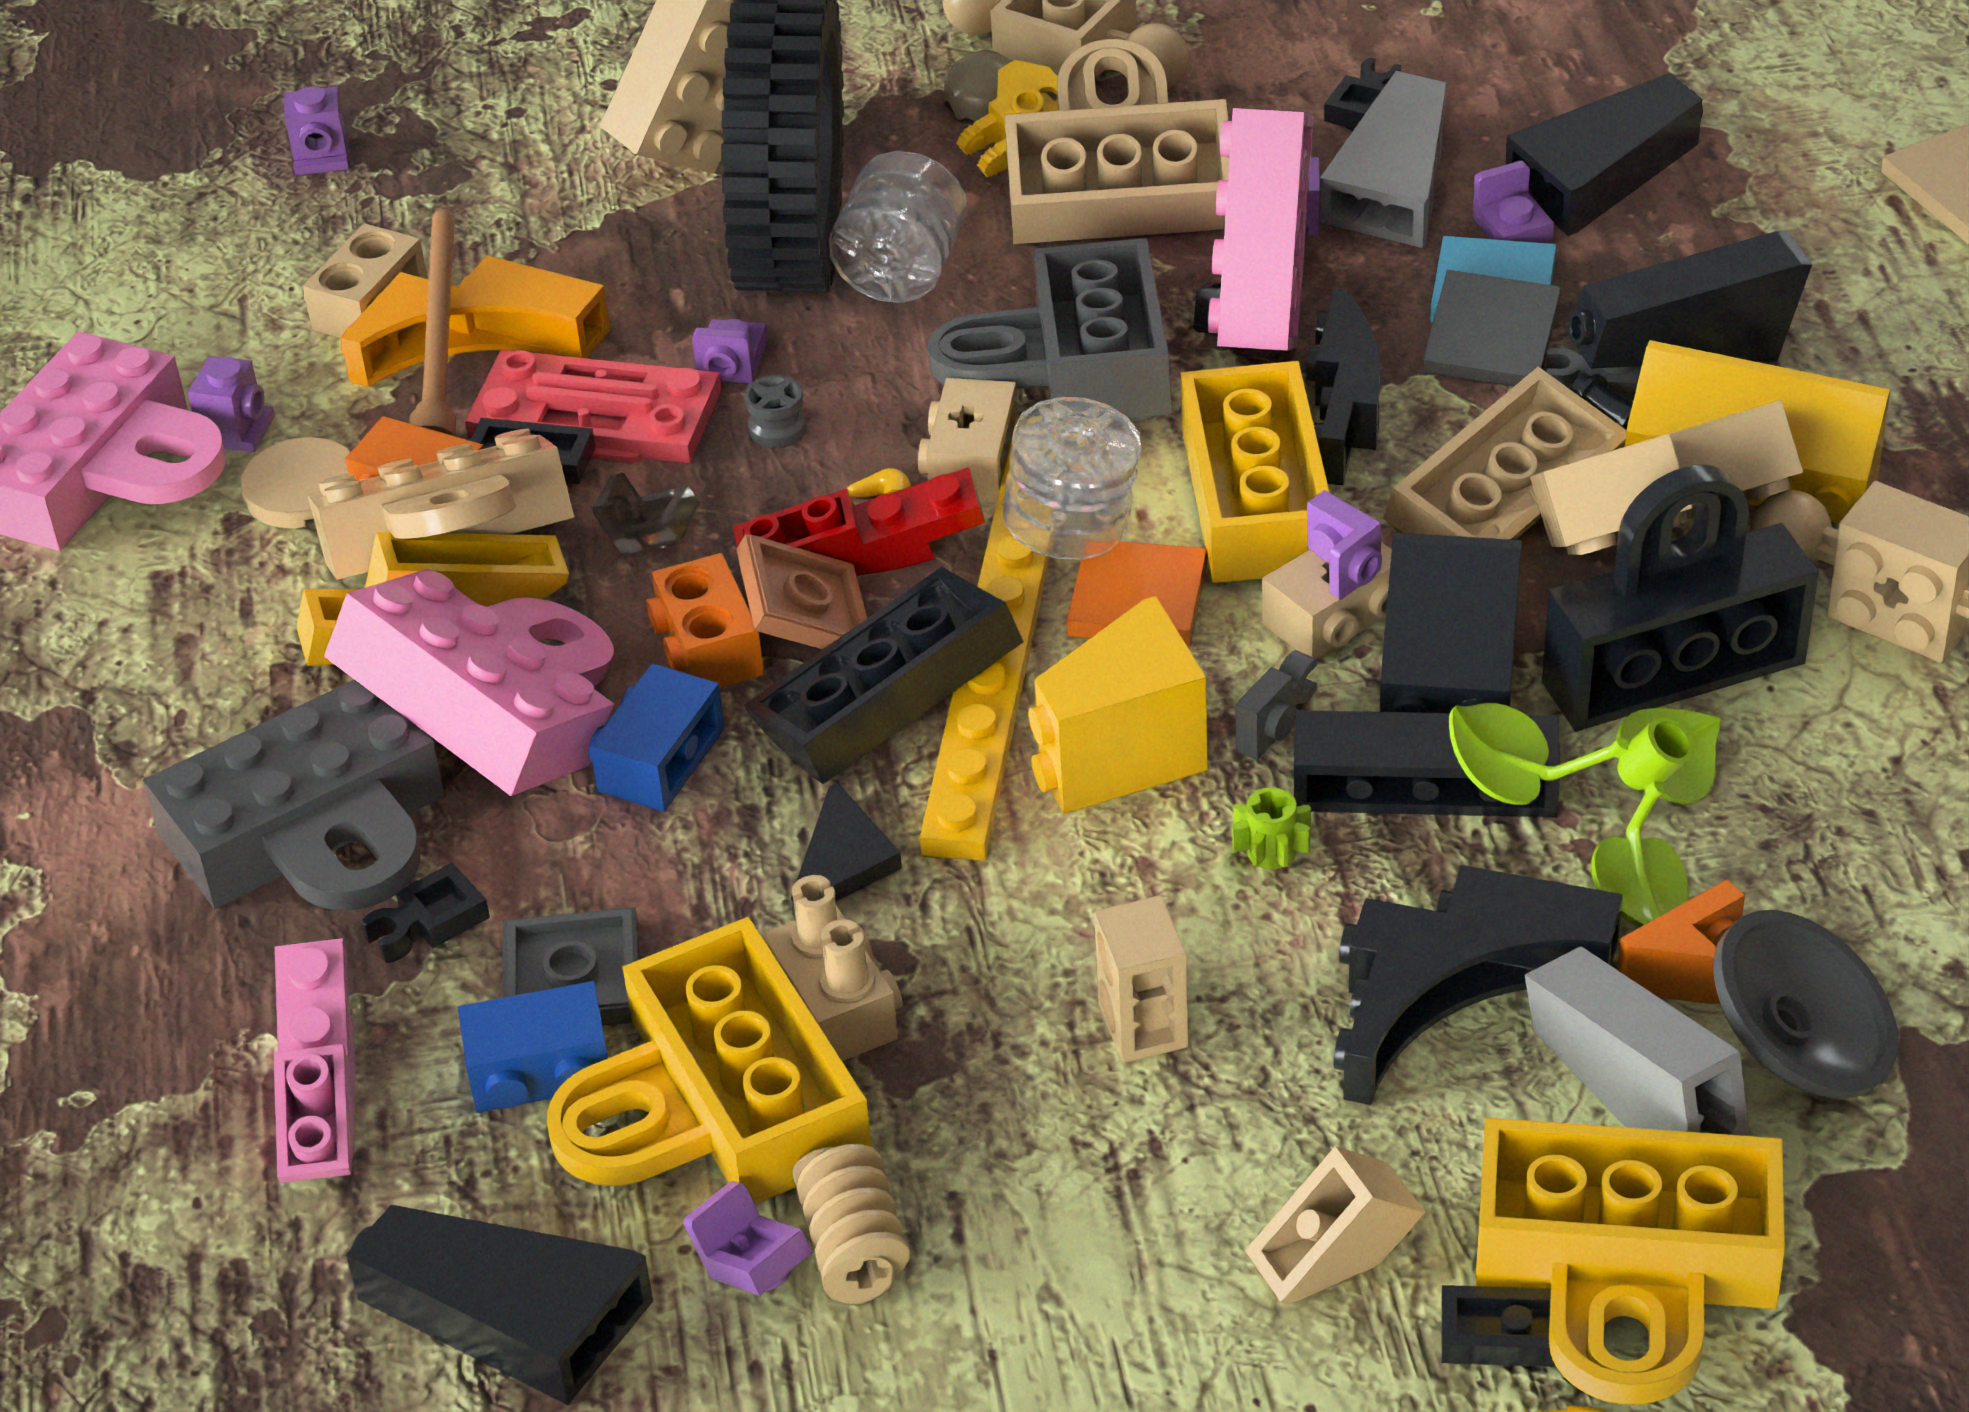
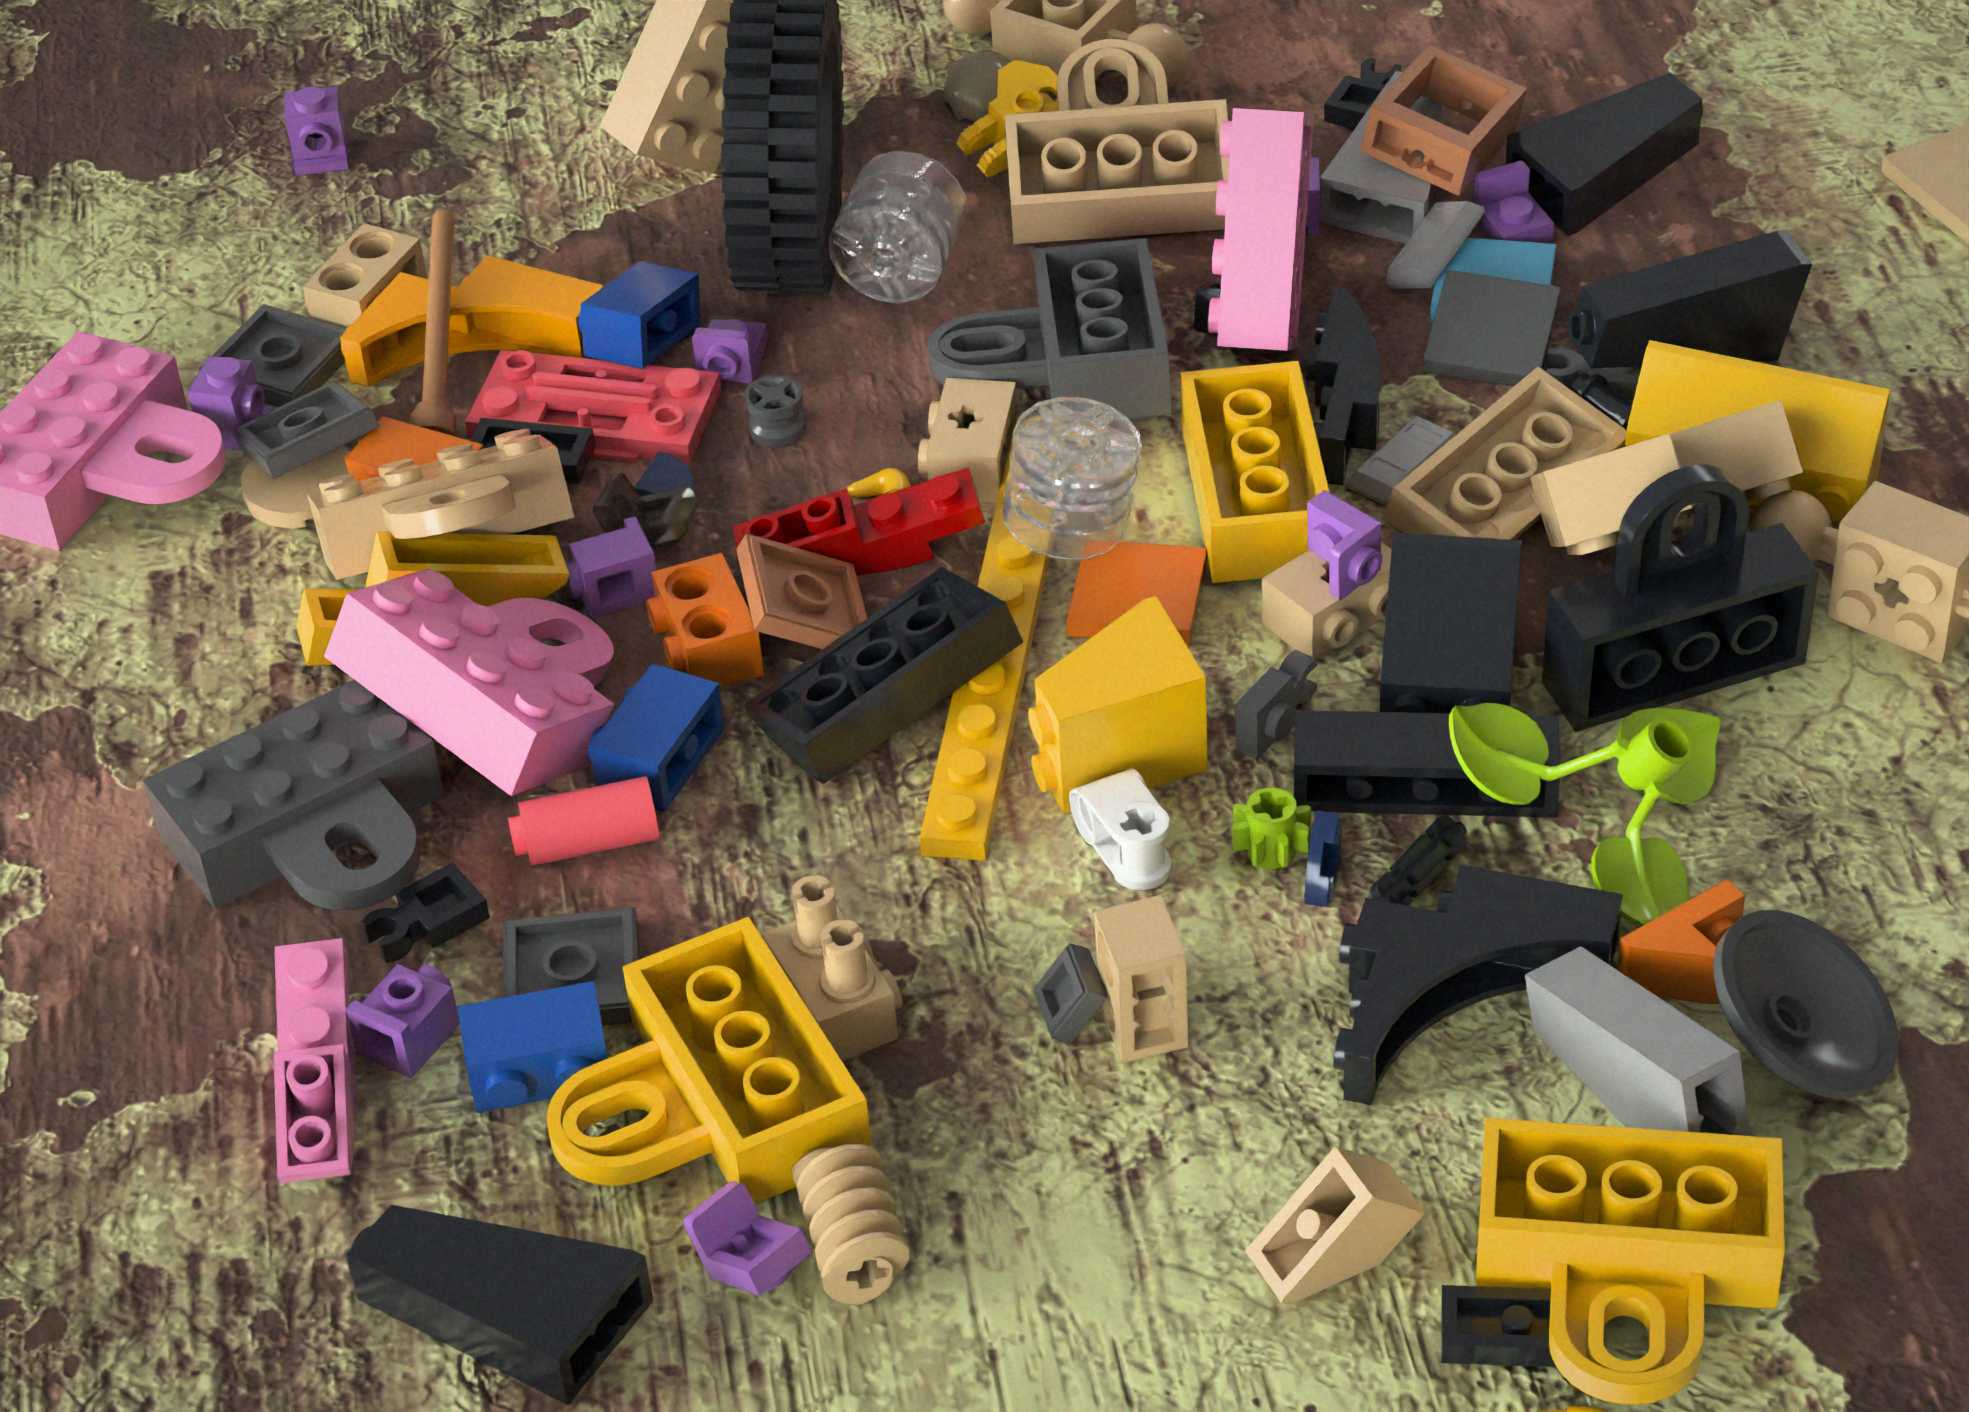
black tile [791,782,902,918] -> none
none -> dark grey tile [199,304,346,407]
none -> dark grey tile [233,381,379,479]
none -> medium lavender brick [346,964,460,1078]
none -> coral brick [508,776,660,866]
none -> medium lavender brick [565,516,656,619]
none -> blue brick [578,261,701,369]
none -> dark blue tile [634,451,695,515]
none -> dark grey tile [1033,943,1108,1043]
none -> white piece [1069,768,1172,890]
none -> dark blue tile [1304,810,1343,907]
none -> light grey tile [1346,416,1456,506]
none -> nougat window [1360,45,1527,196]
none -> black axle [1370,815,1467,906]
none -> light grey tile [1385,201,1485,289]

